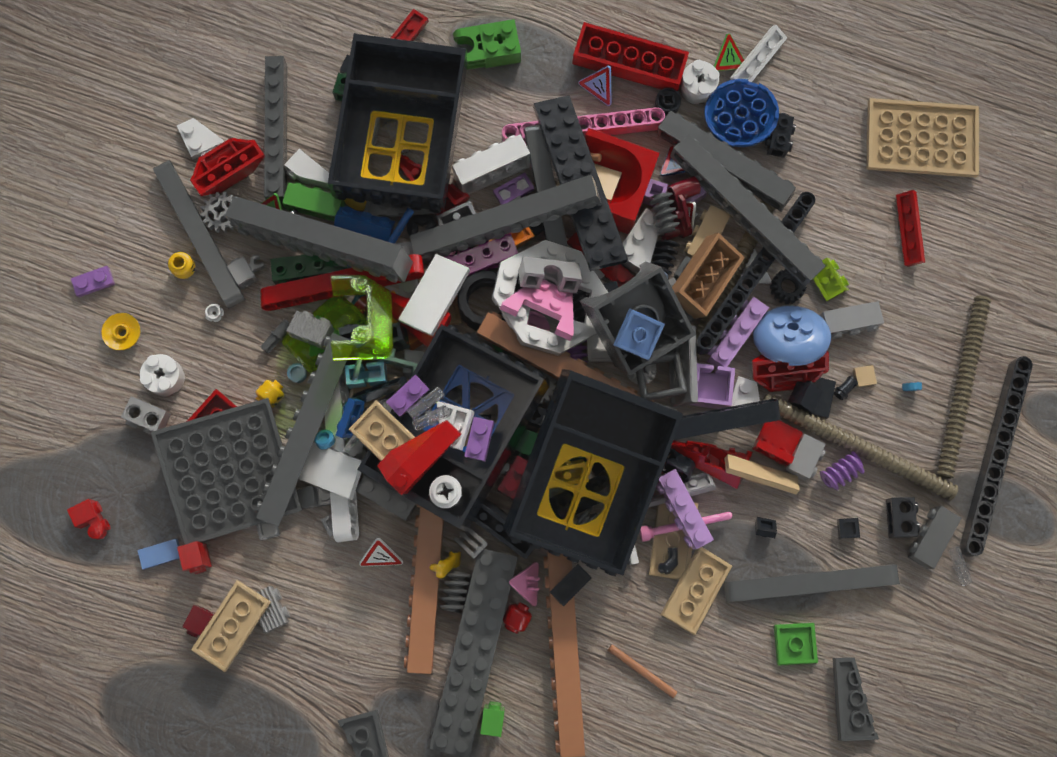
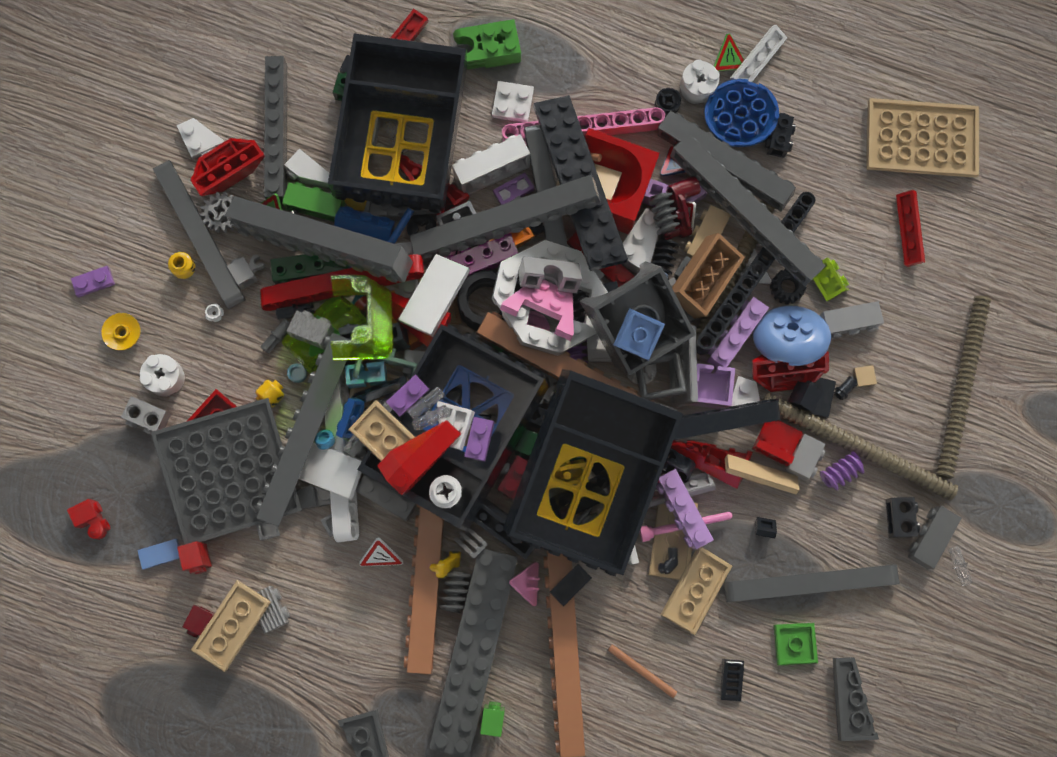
red head [503,602,532,634] -> none
red brick [572,22,689,91] -> none
piece [578,66,612,106] -> none
black plate [837,518,860,539] -> none
dark azure tile [902,382,922,391] -> none
black beam [960,356,1033,557] -> none
none -> black axle [276,302,315,320]
none -> white plate [492,81,534,122]
none -> black slope [720,659,744,701]

